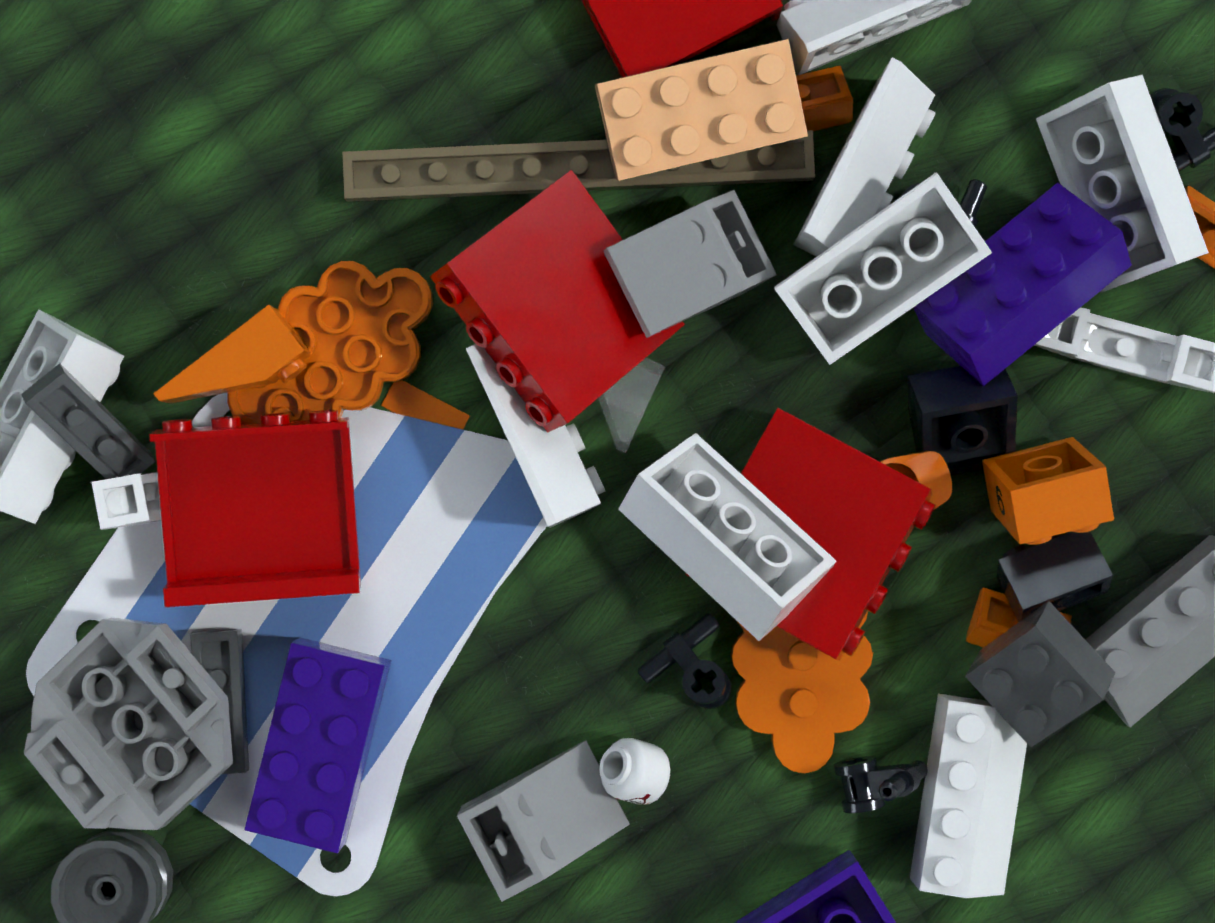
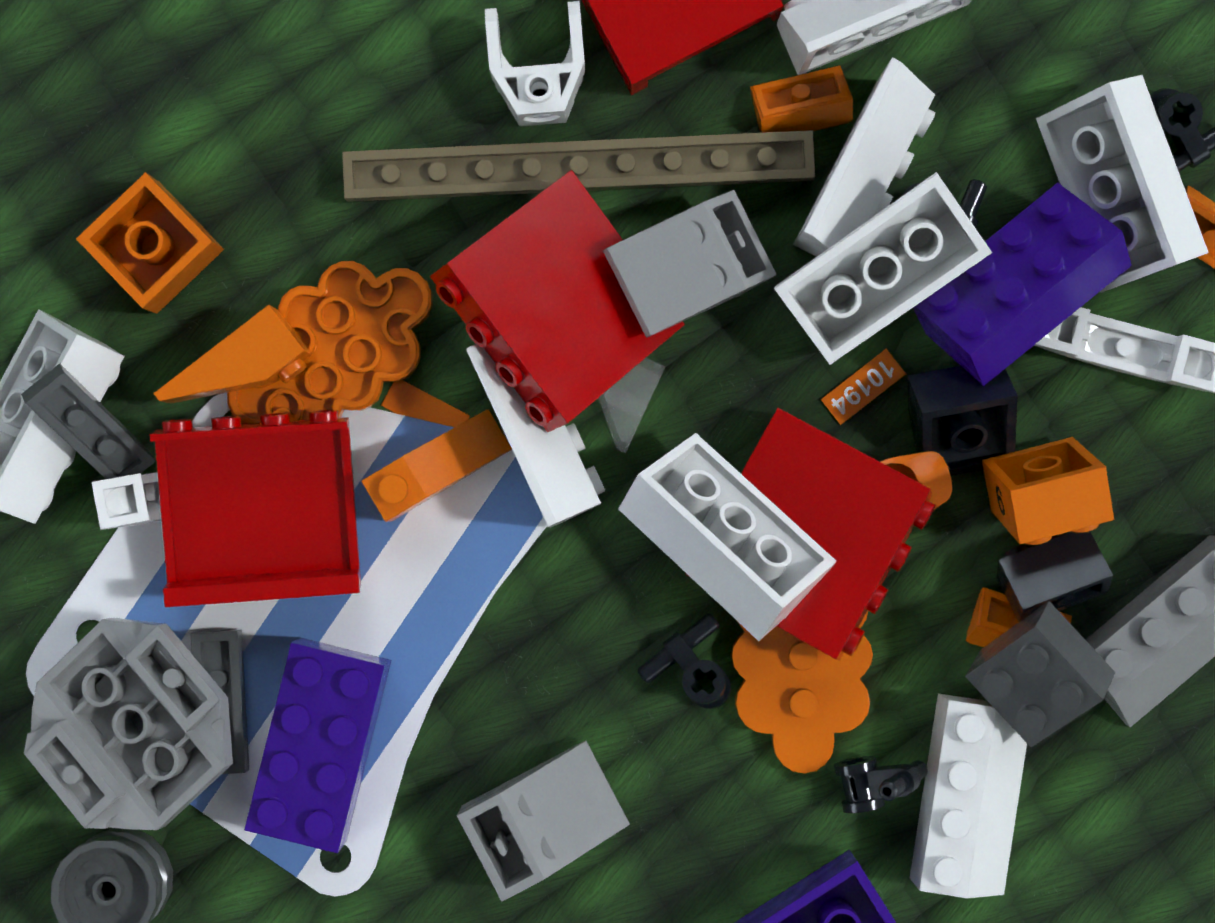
light nougat brick [595,39,808,181] -> none
white head [599,738,670,805] -> none
none -> orange brick [76,172,224,314]
none -> orange slope [361,409,512,522]
none -> white piece [485,1,585,127]
none -> orange sticker [820,348,906,425]

